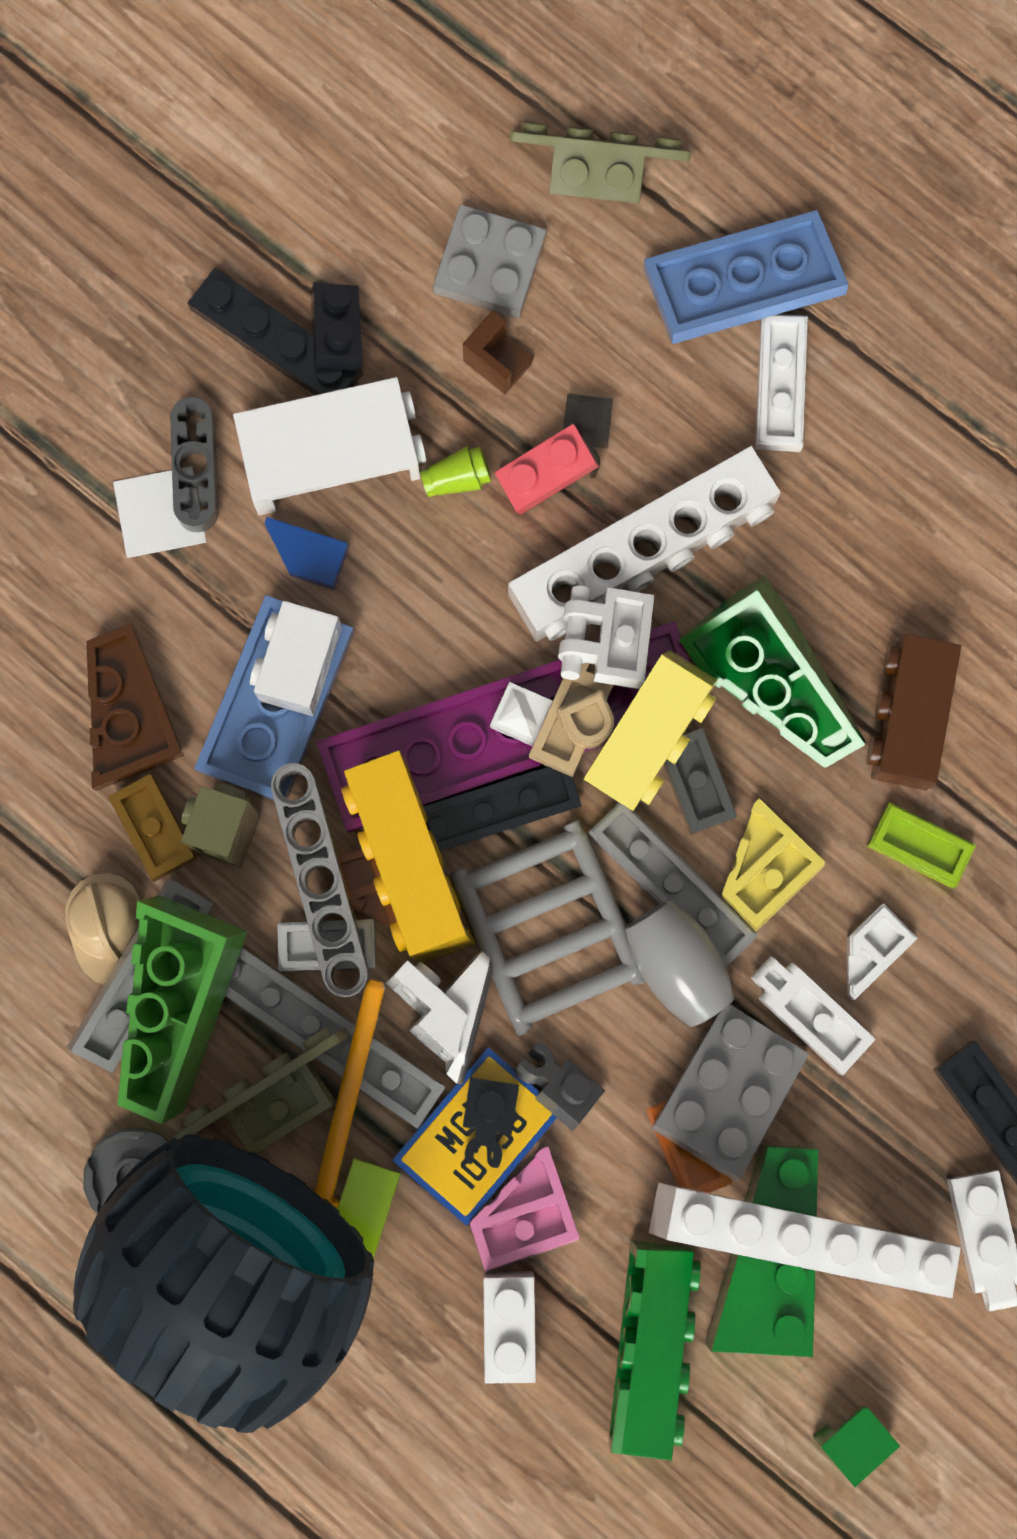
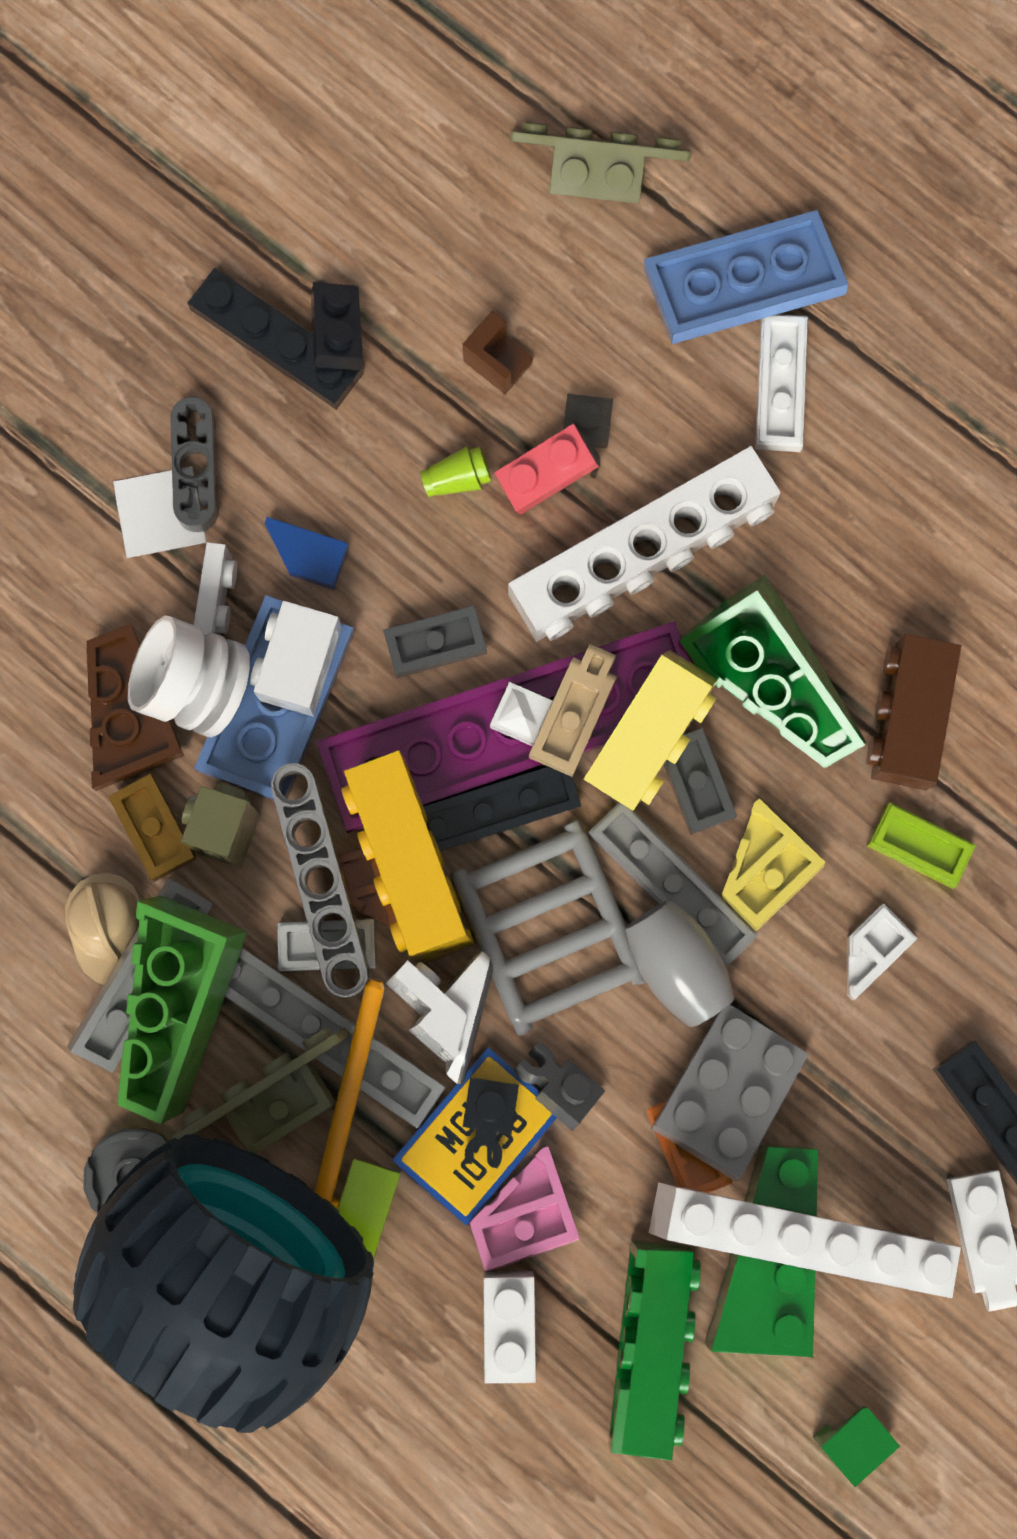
white panel [233,377,426,516] -> none
light grey plate [433,205,547,319] -> none
tan tile [557,690,614,749] -> none
white plate [558,585,654,689] -> none
white hinge [751,956,876,1075] -> none
none -> white wheel [128,615,250,738]
none -> white plate [194,542,237,636]
none -> dark grey plate [383,606,487,678]

